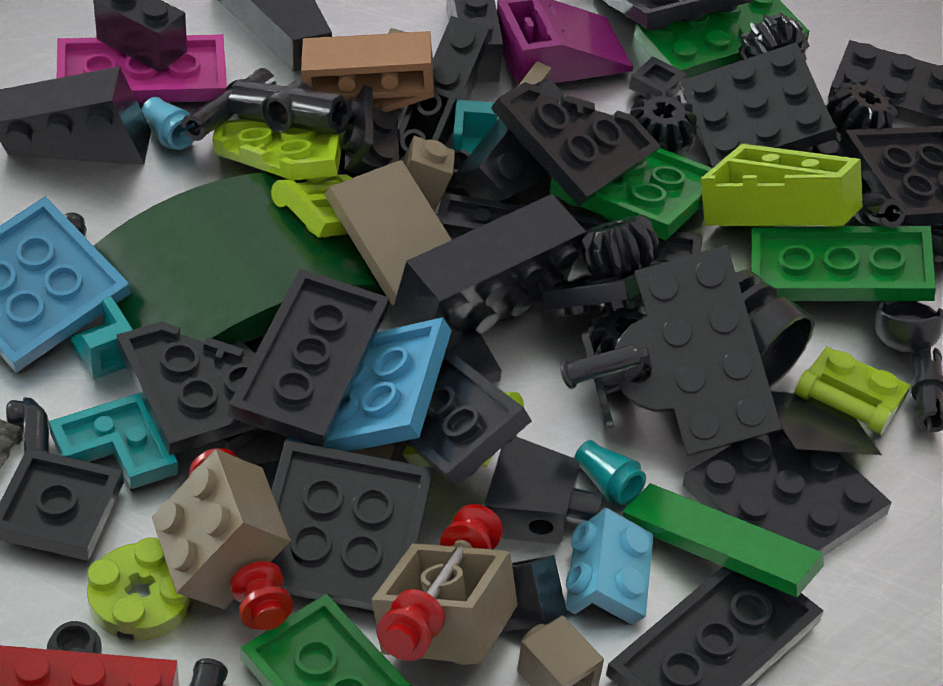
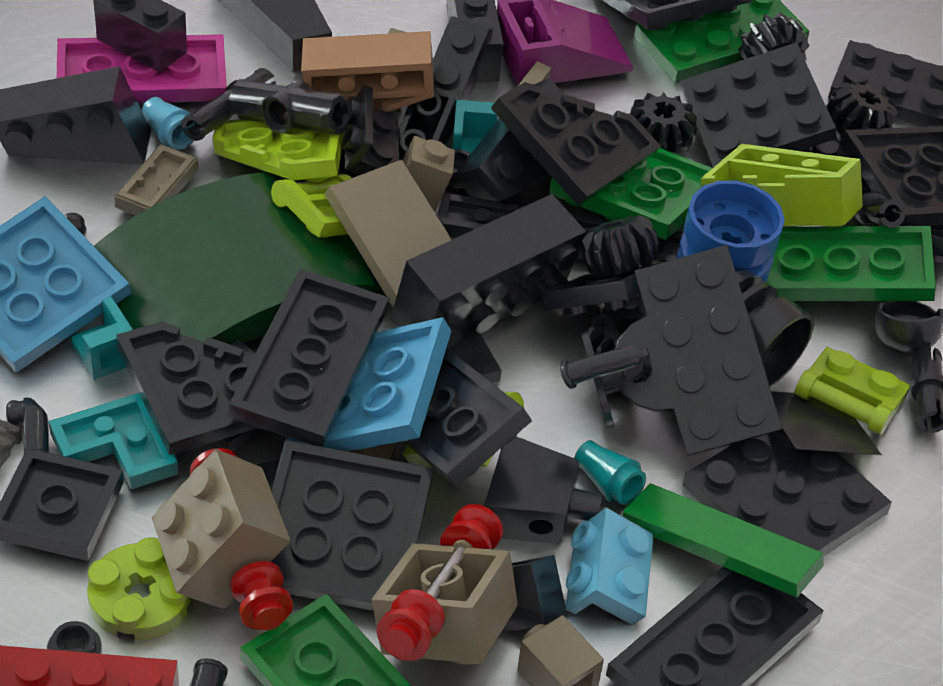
black plate [629,56,687,98] -> none
none -> dark tan plate [114,144,199,216]
none -> blue wheel [676,181,785,283]

